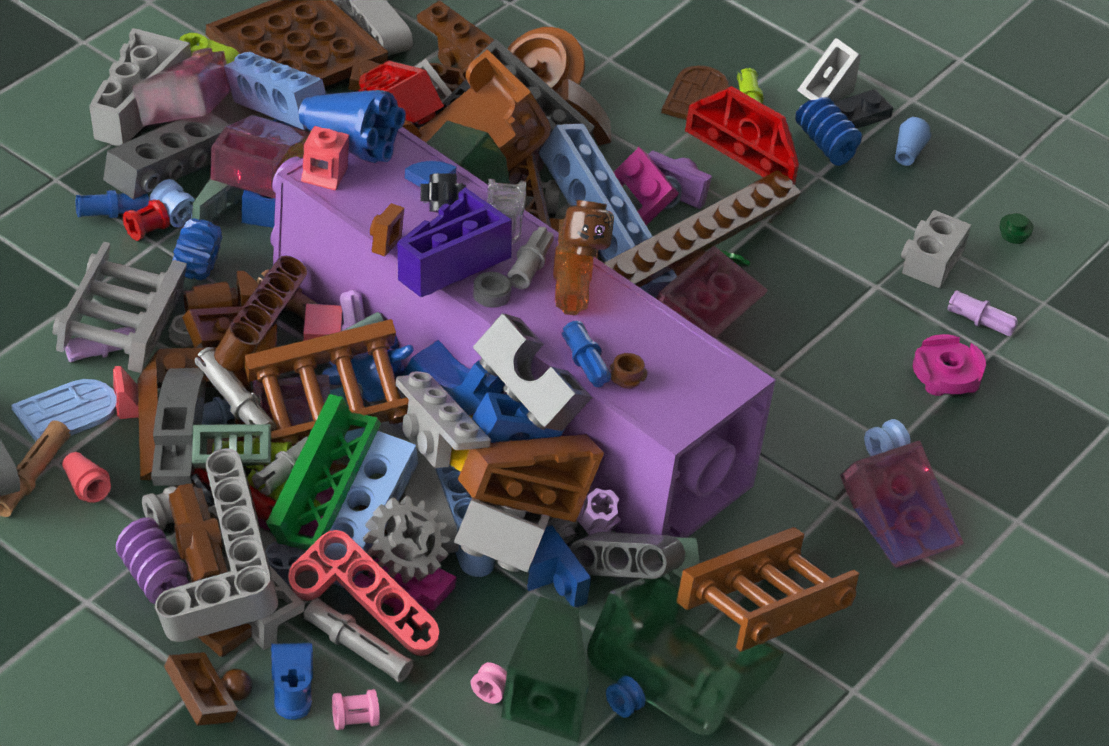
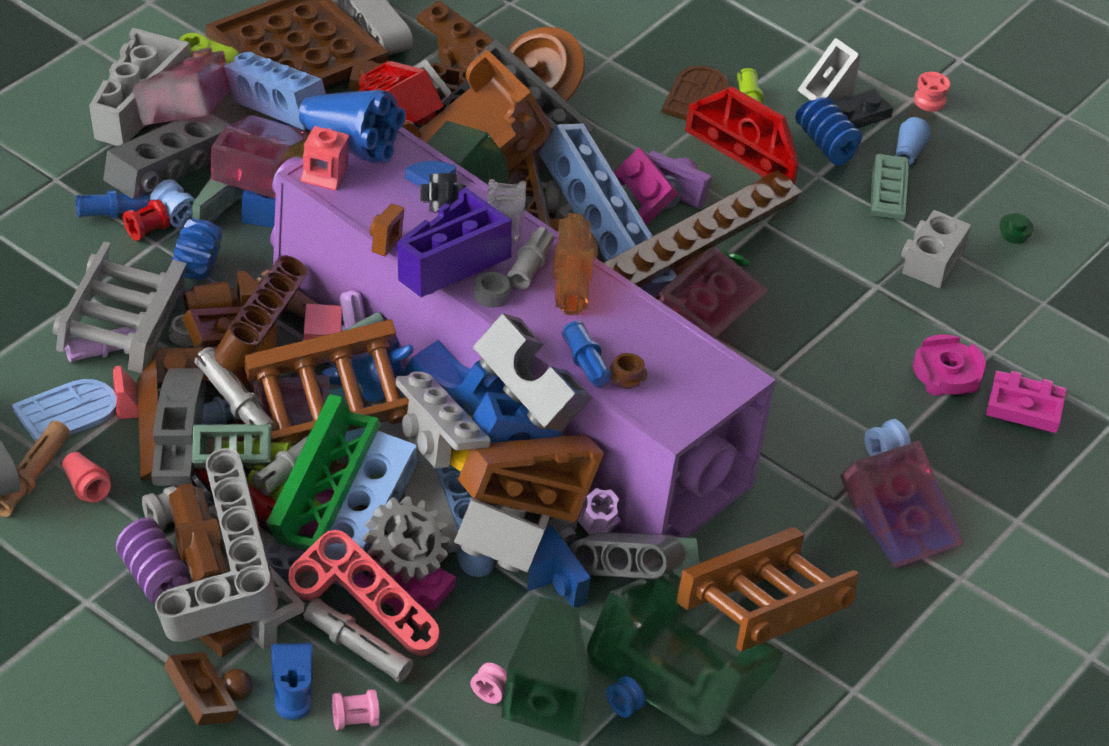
reddish brown slope [560,79,611,146] -> none
reddish brown head [563,200,614,257] -> none
lavender axle [947,290,1018,336] -> none
none -> sand green slope [871,154,909,220]
none -> coral wheel [914,71,950,112]
none -> dark pink plate [986,370,1066,433]

